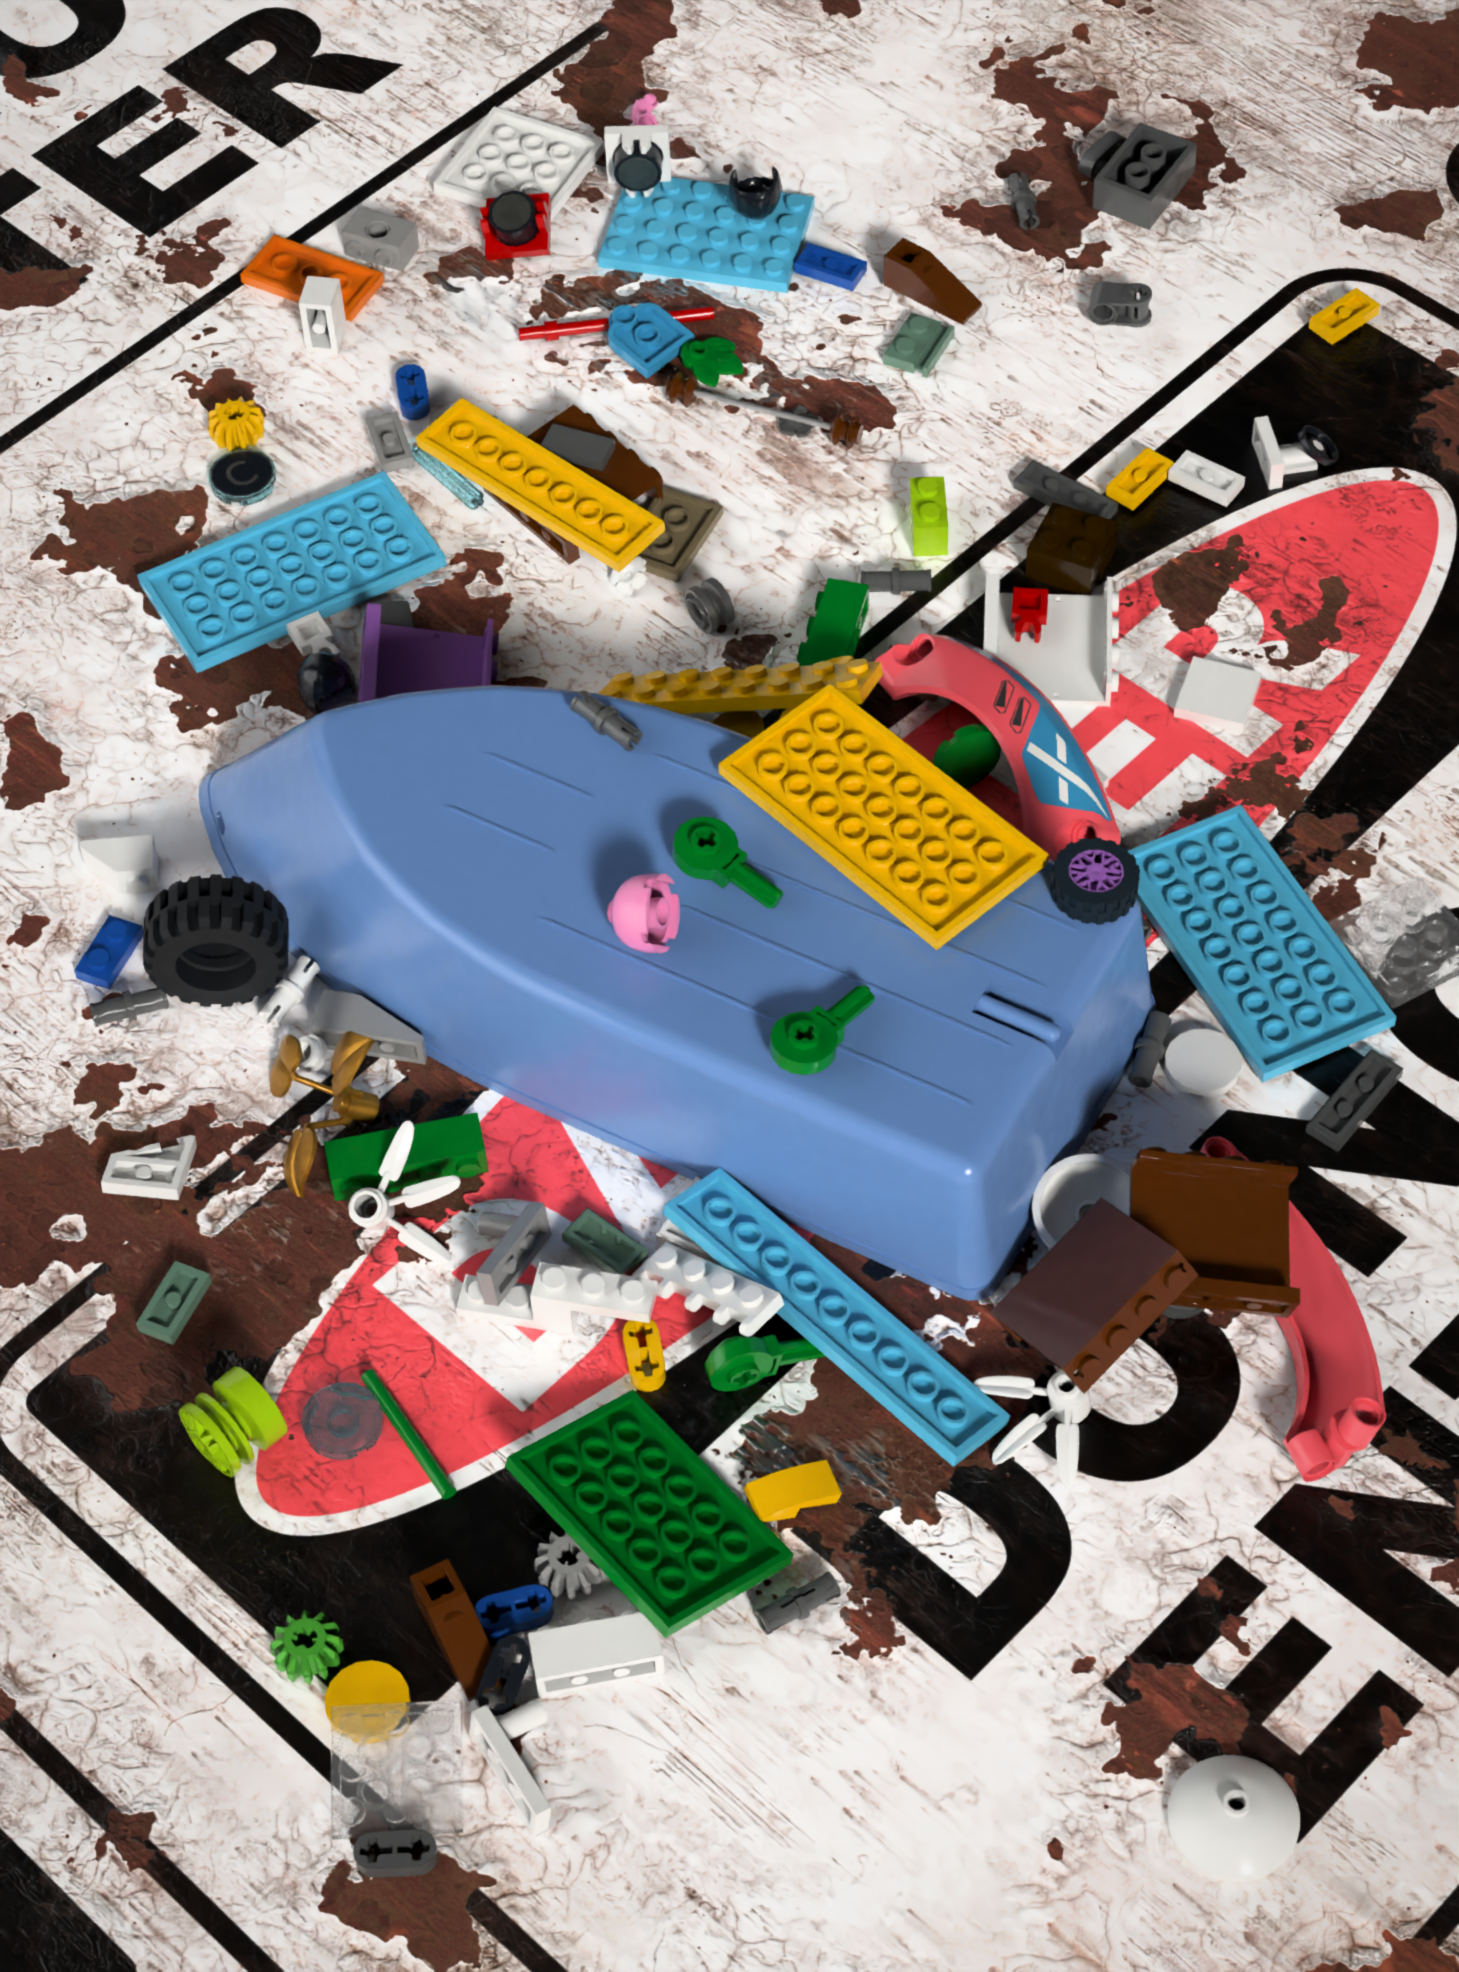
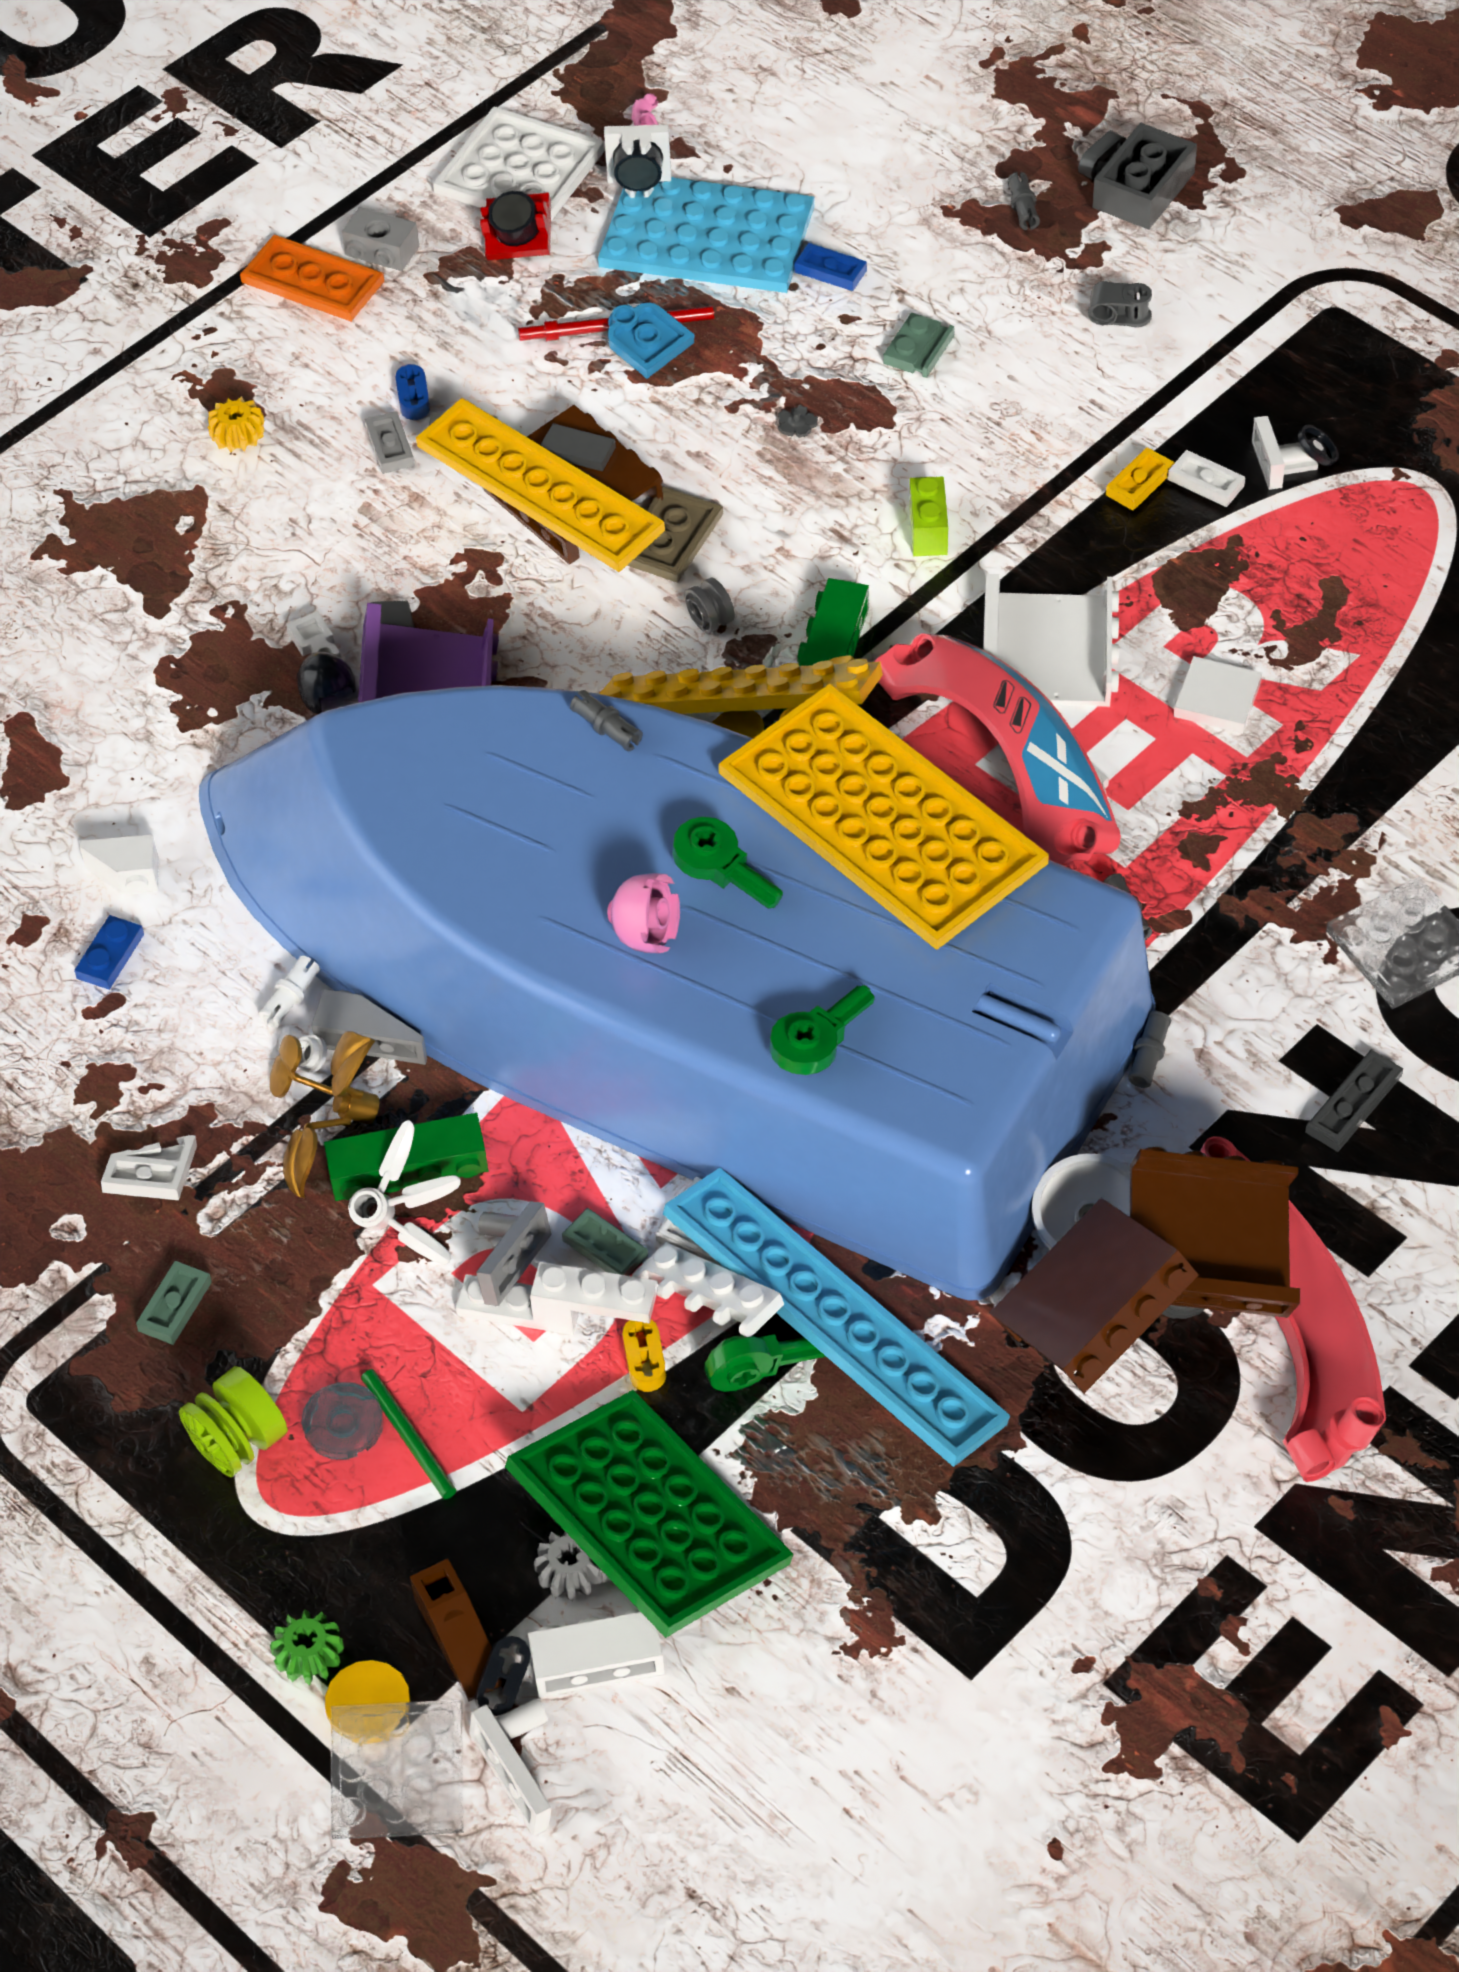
dark grey pin [89,987,169,1027] -> none
medium azure plate [137,471,447,673] -> none
black tyre [143,874,289,1007] -> none
tile [209,449,277,506] -> none
white brick [299,276,347,354] -> none
dark grey beam [353,1829,438,1878] -> none
clear light blue axle [412,446,484,510] -> none
blue beam [474,1584,554,1639] -> none
white plant [609,556,648,597] -> none
reddish brown axle [665,371,863,449] -> none
green plate [680,337,744,388] -> none
black hair [729,167,782,220] -> none
yellow slope [744,1460,842,1522] -> none
dark grey pin [755,1571,841,1635] -> none
dark grey pin [861,567,932,595] -> none
reddish brown slope [884,238,982,325] -> none
green tile [933,724,1001,789] -> none
white plant [973,1370,1092,1489] -> none
red plate [1011,587,1049,643] -> none
dark grey tile [1014,460,1118,519] -> none
dark brown brick [1025,502,1118,595] -> none
black wheel [1051,837,1140,925] -> none
medium azure plate [1128,805,1396,1083] -> none
white tile [1164,1029,1241,1098] -> none
white dish [1167,1755,1300,1882] -> none
yellow plate [1309,288,1380,345] -> none

